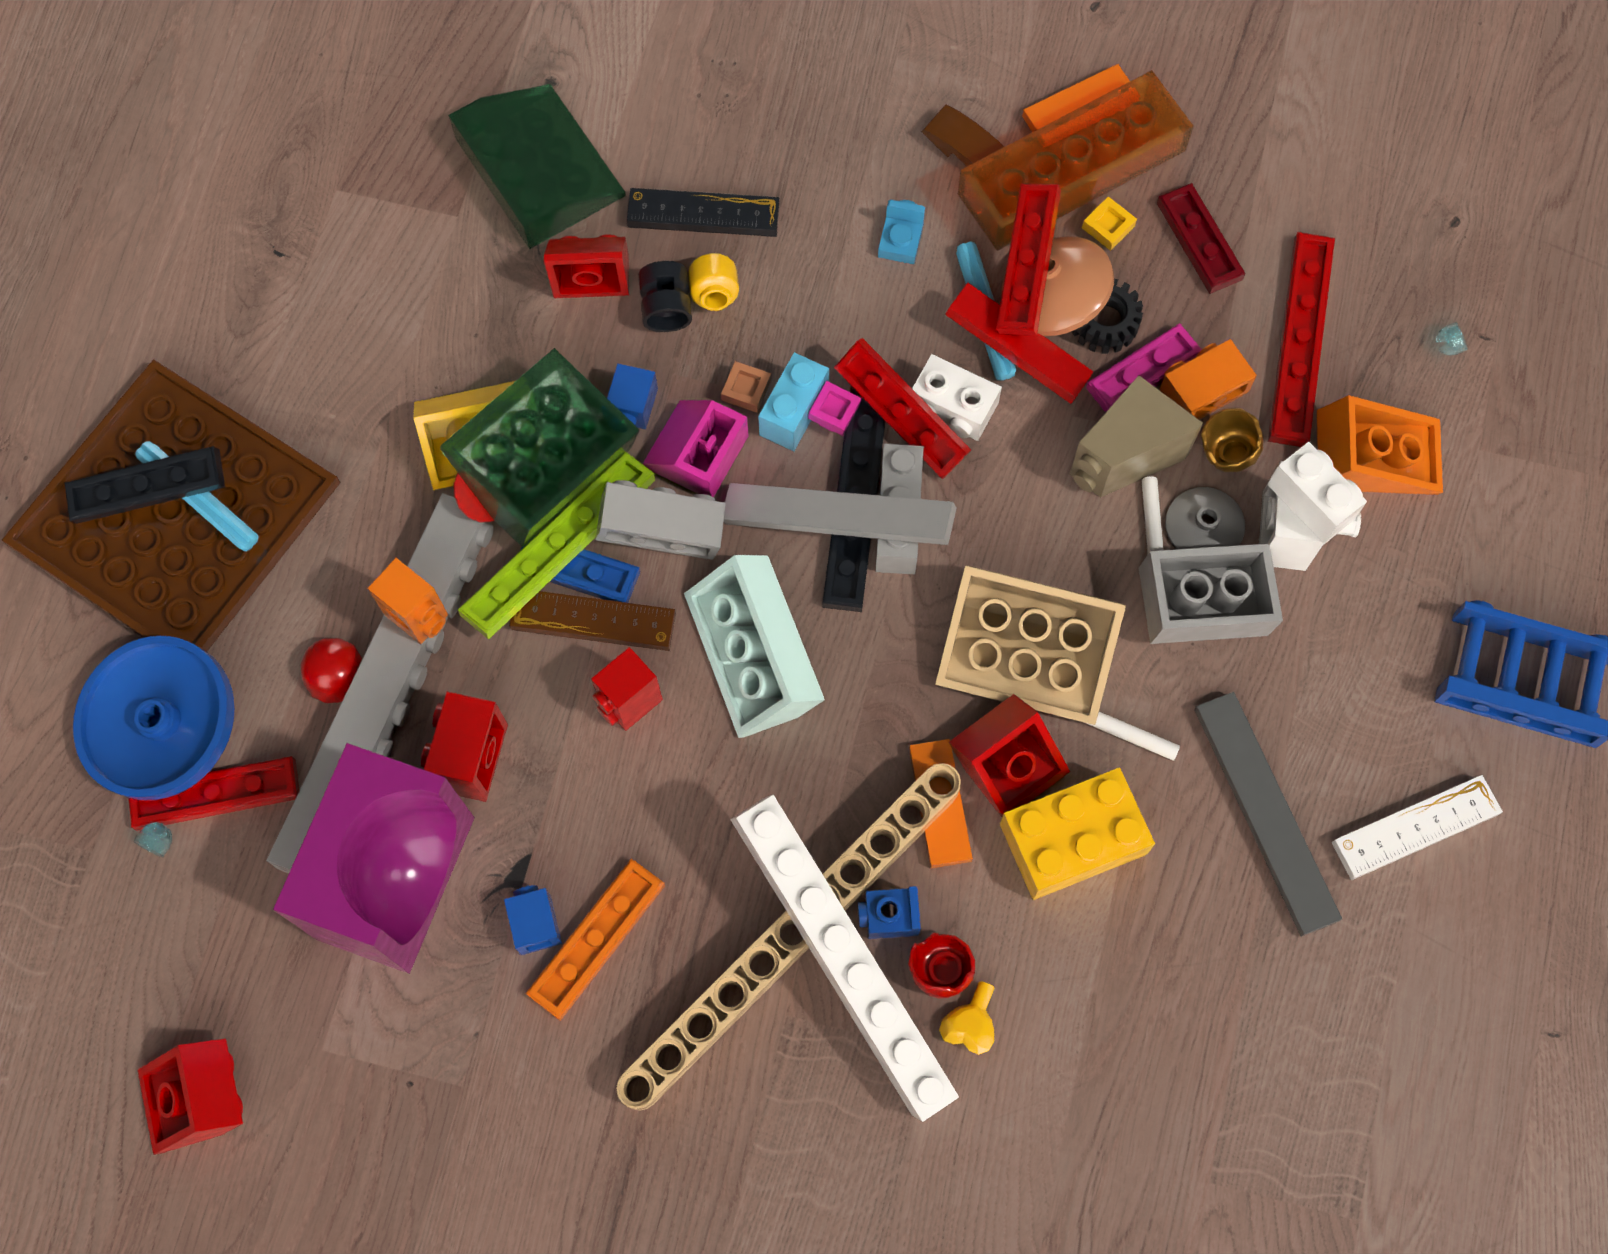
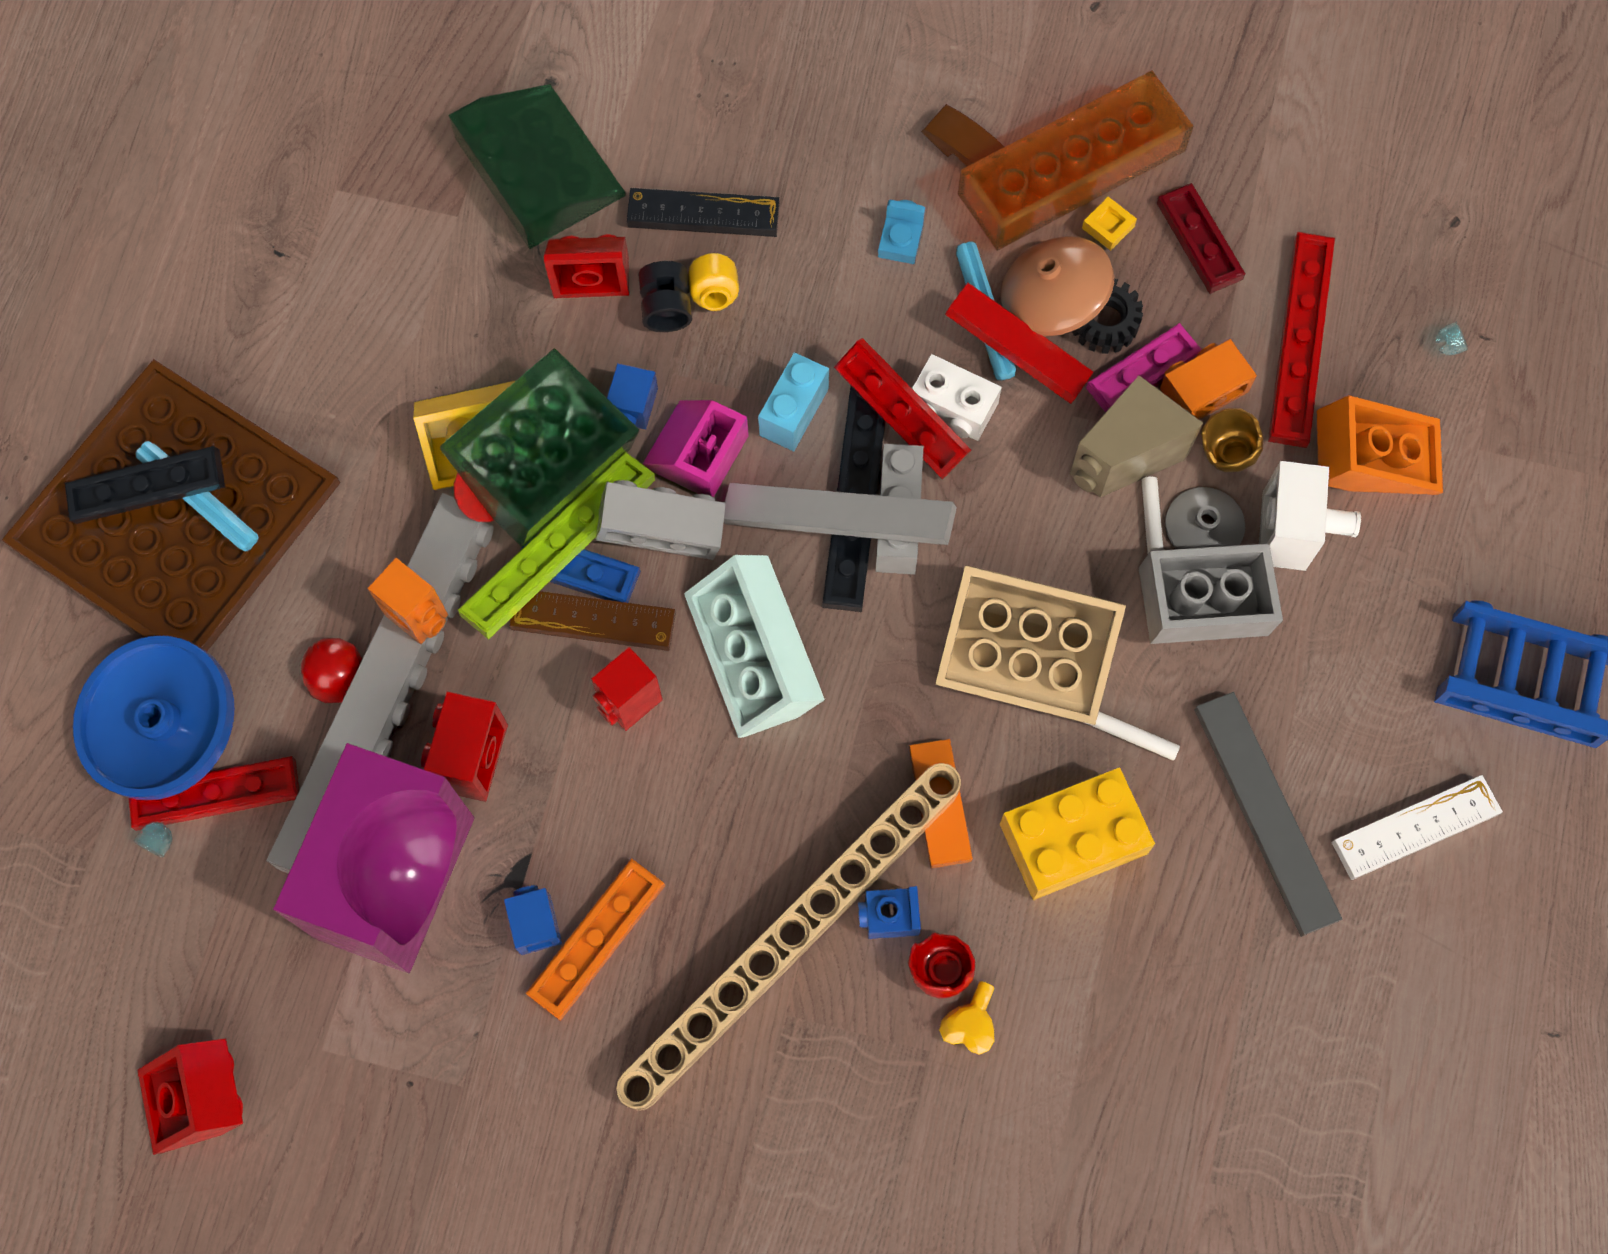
nougat plate [721,361,771,413] -> none
white brick [730,795,959,1122] -> none
dark pink tile [808,381,861,436] -> none
red slope [949,694,1071,817] -> none
red tile [996,184,1061,335] -> none
orange tile [1022,64,1137,144] -> none
white brick [1268,442,1367,544] -> none

